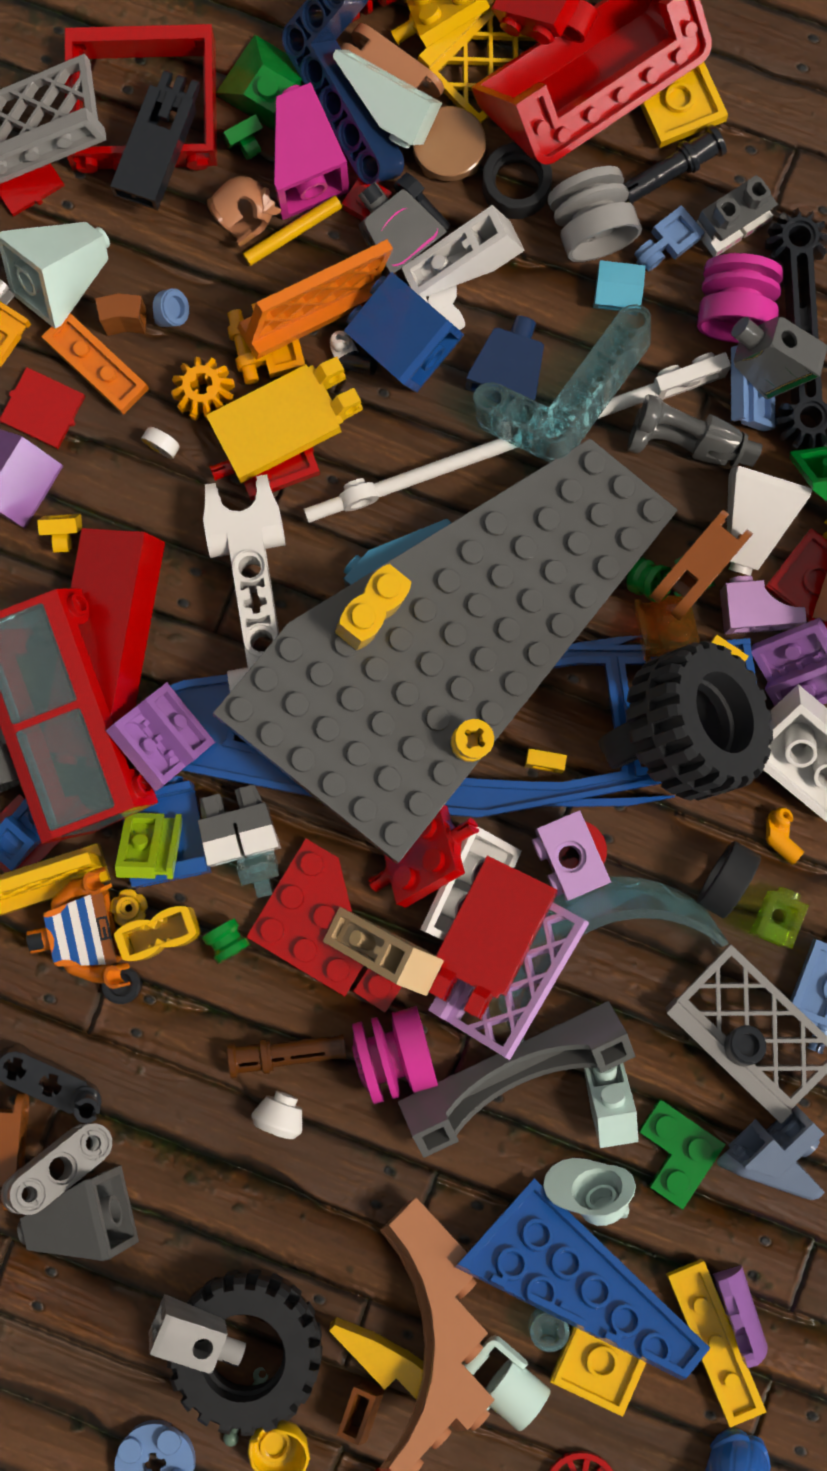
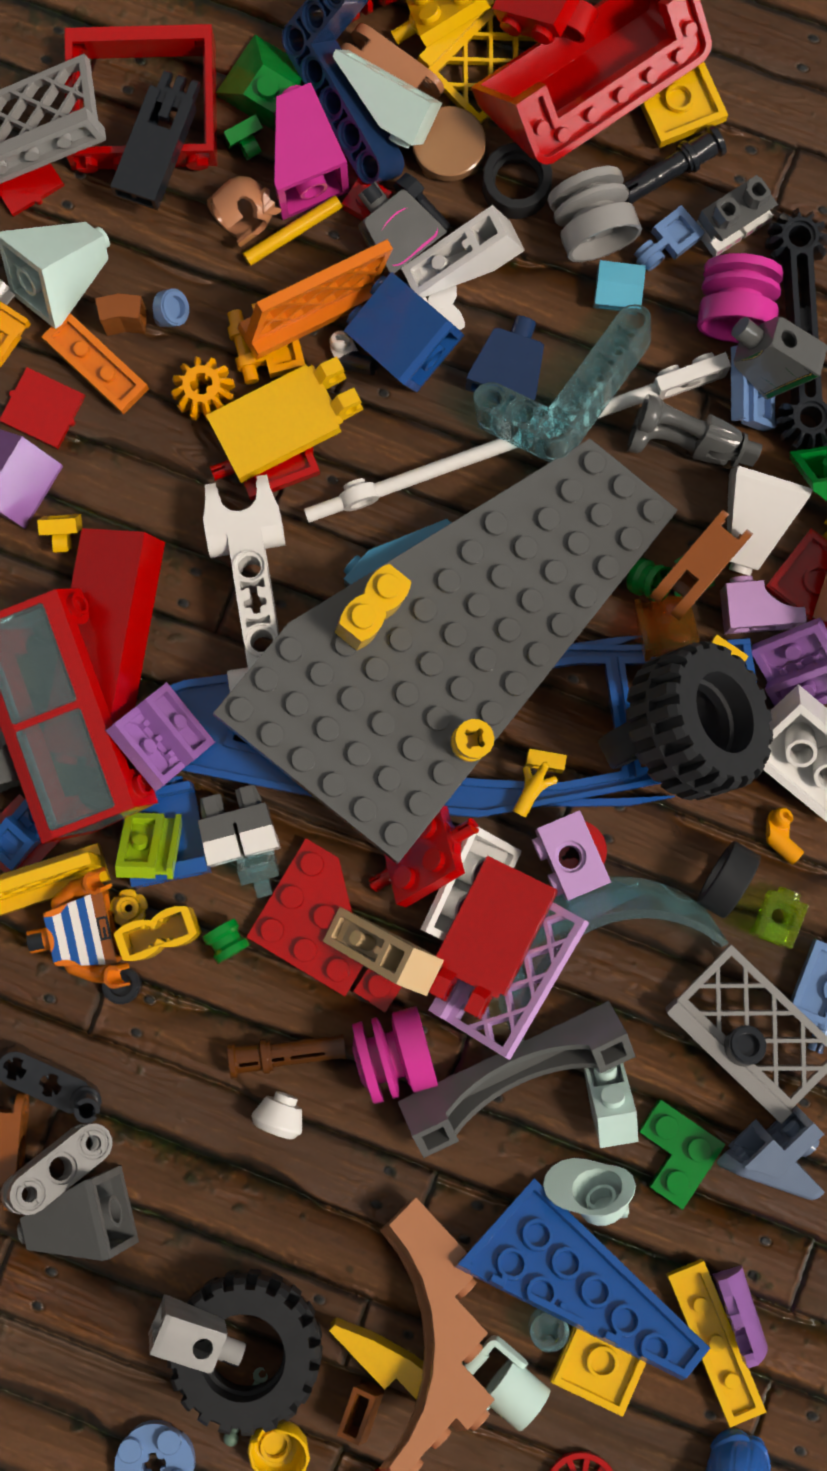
white tile [141,427,180,459] -> none
none -> yellow bar [512,762,558,818]

